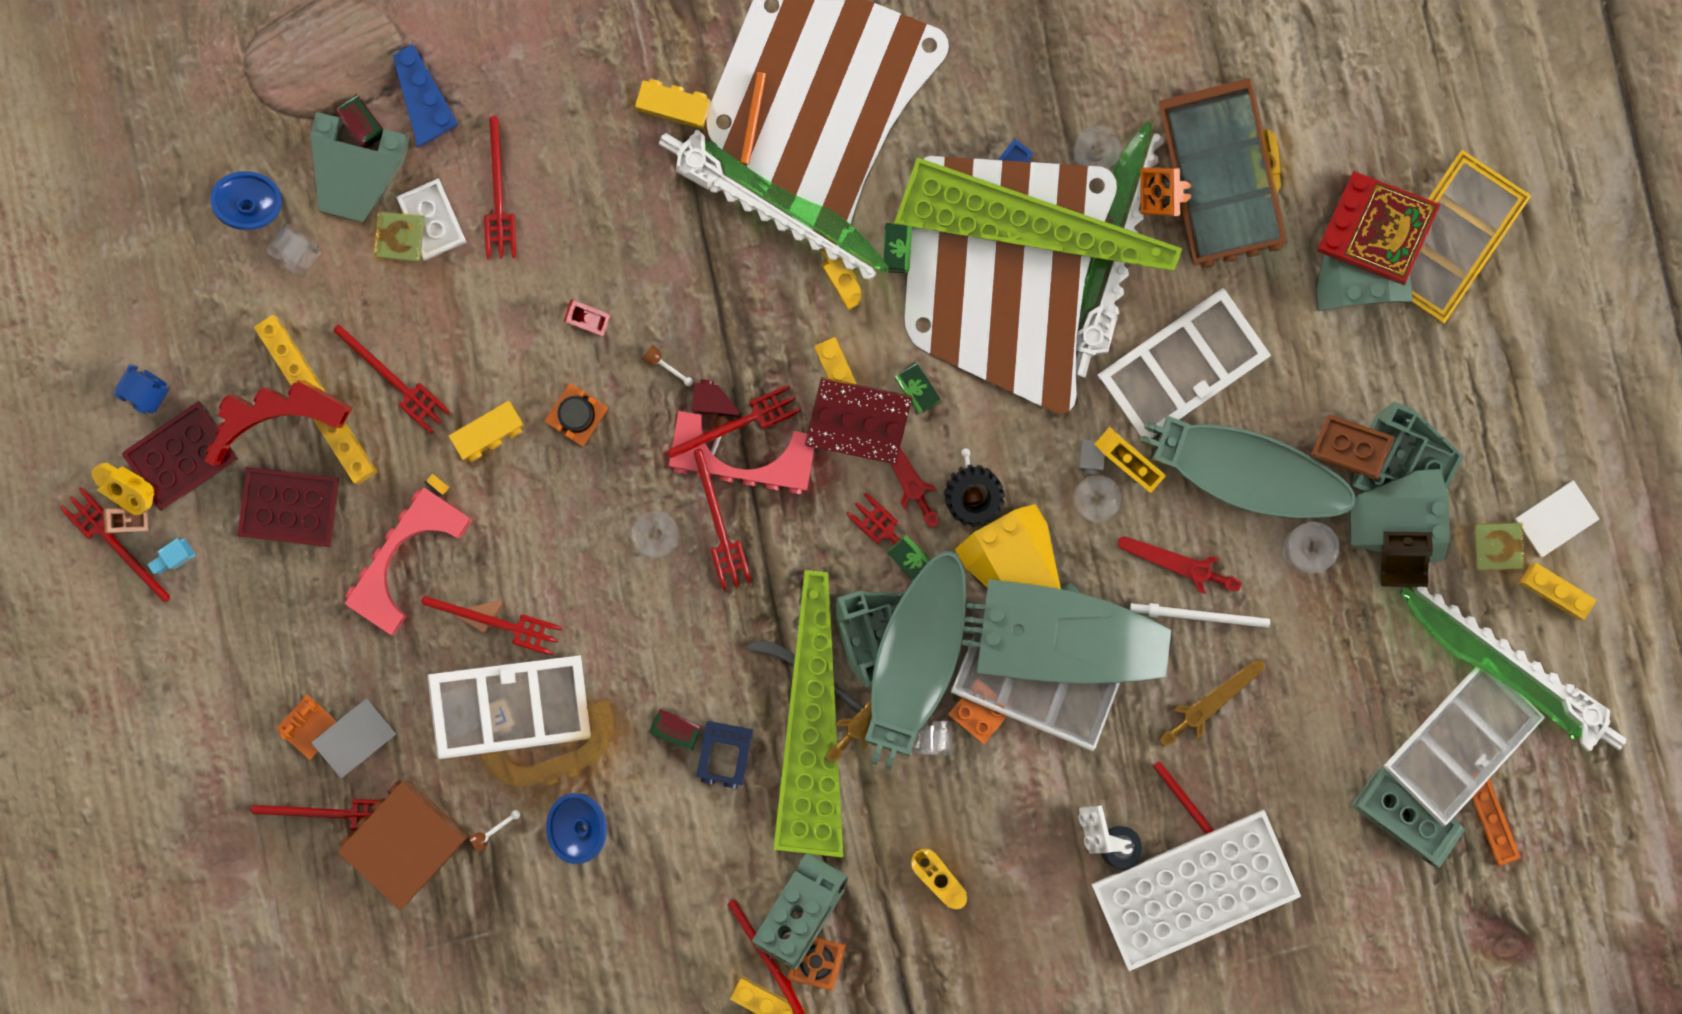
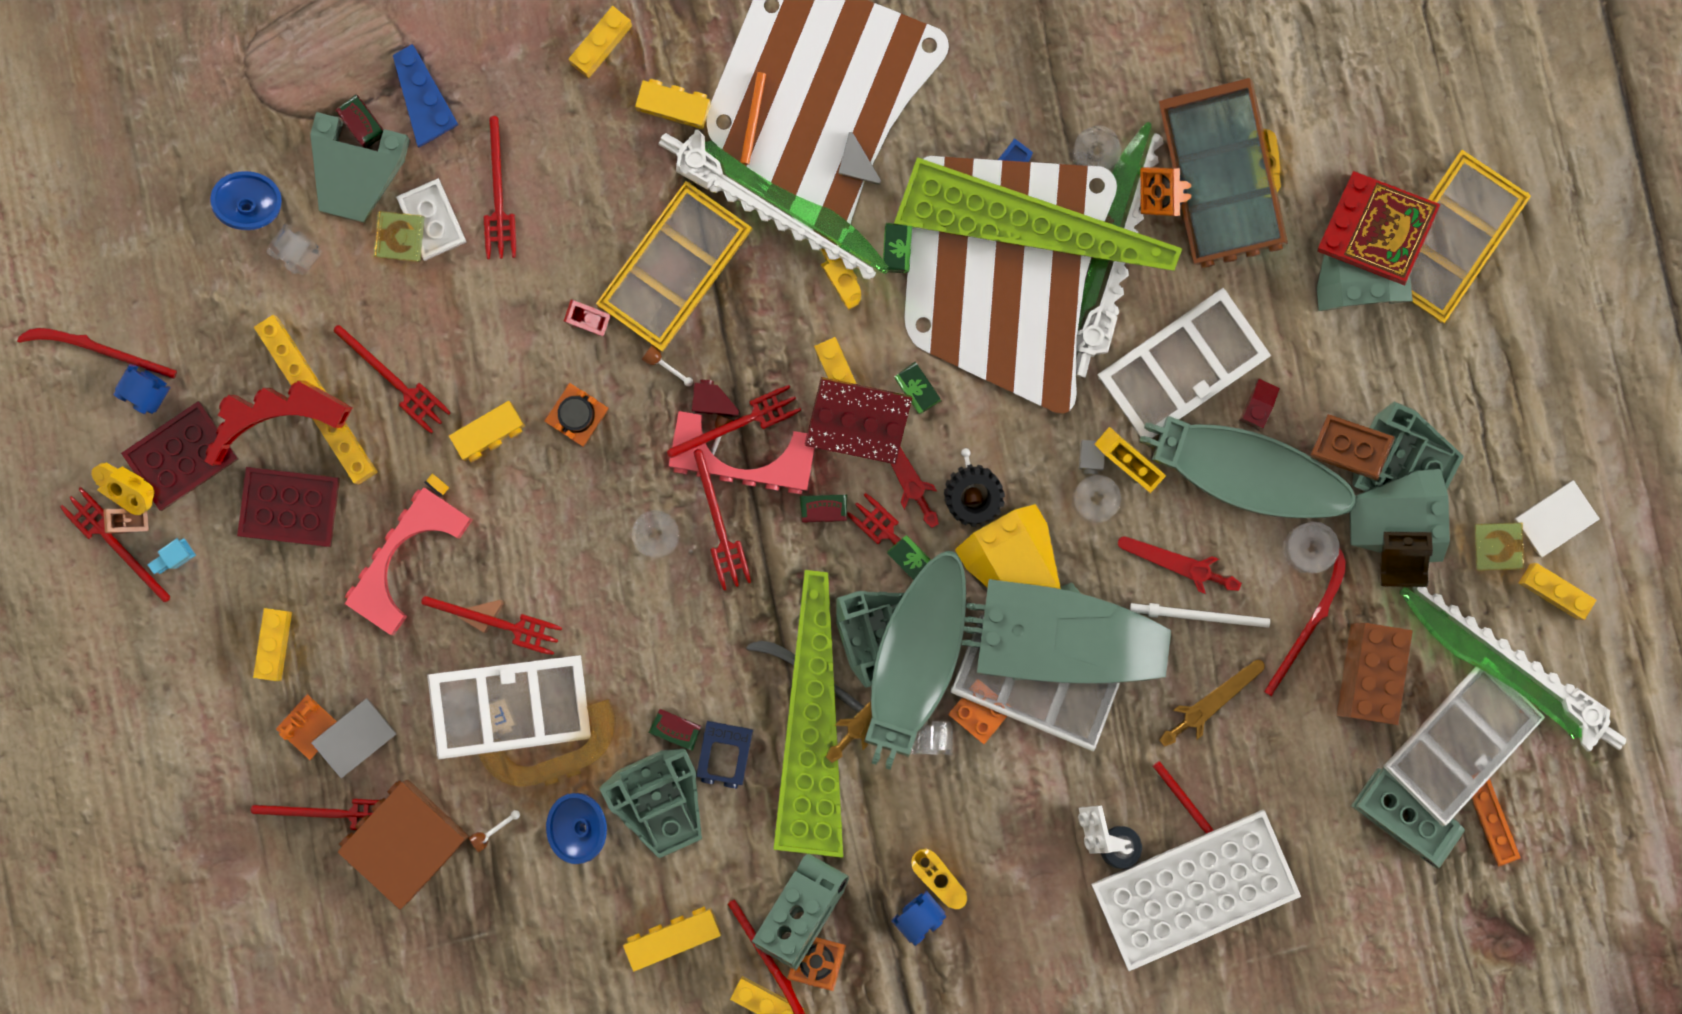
none -> red piece [17,328,177,379]
none -> yellow brick [253,608,292,681]
none -> yellow brick [568,5,632,79]
none -> clear door [596,181,753,352]
none -> sand green wedge [599,749,702,858]
none -> yellow brick [623,906,722,972]
none -> piece [799,494,847,523]
none -> light grey tile [838,132,881,185]
none -> blue brick [891,890,946,946]
none -> dark red slope [1239,379,1280,430]
none -> red piece [1264,547,1346,697]
none -> dark orange brick [1337,623,1413,725]

